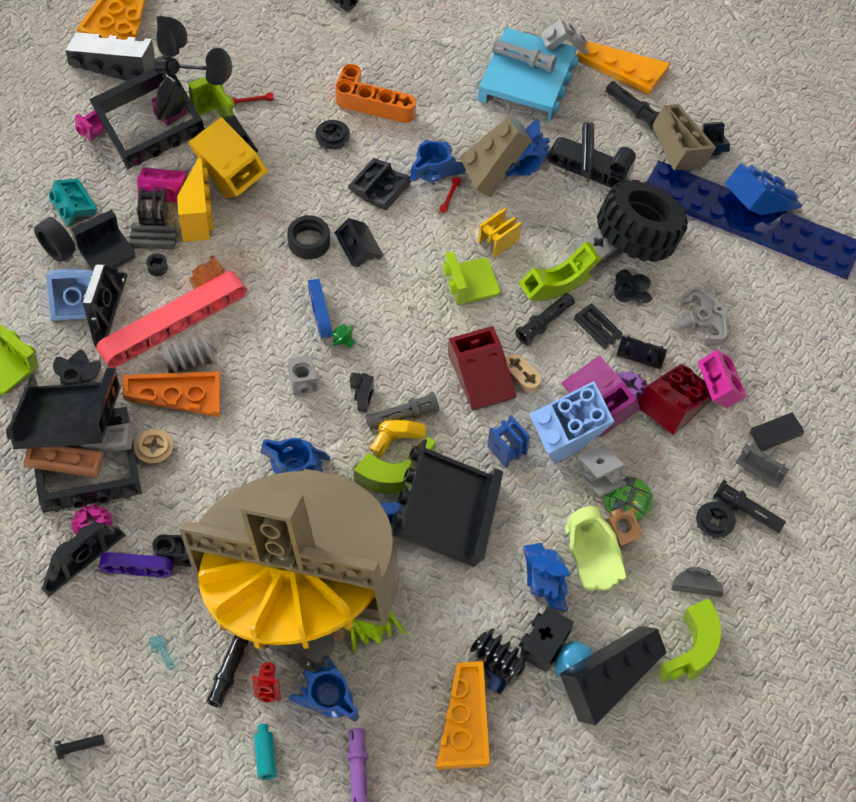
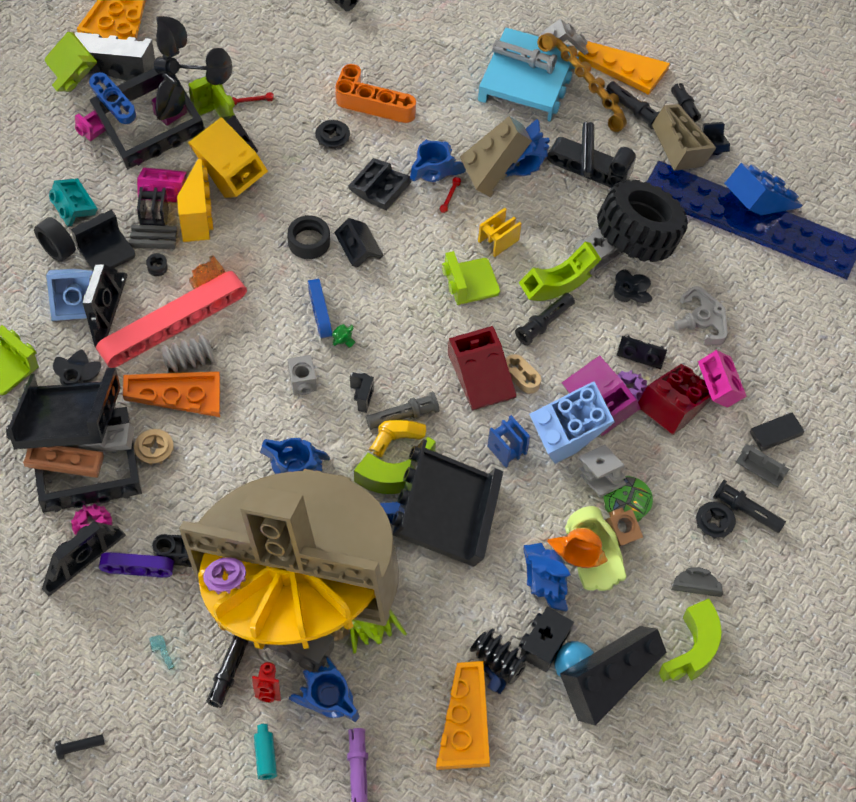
black tile [574,303,623,349] -> none
none -> lime bracket [45,32,97,92]
none -> blue beam [89,72,136,124]
none -> medium lavender gear [203,557,246,595]
none -> pearl gold bar [537,33,627,132]
none -> orange piece [547,528,608,568]
none -> black pin [671,83,701,122]

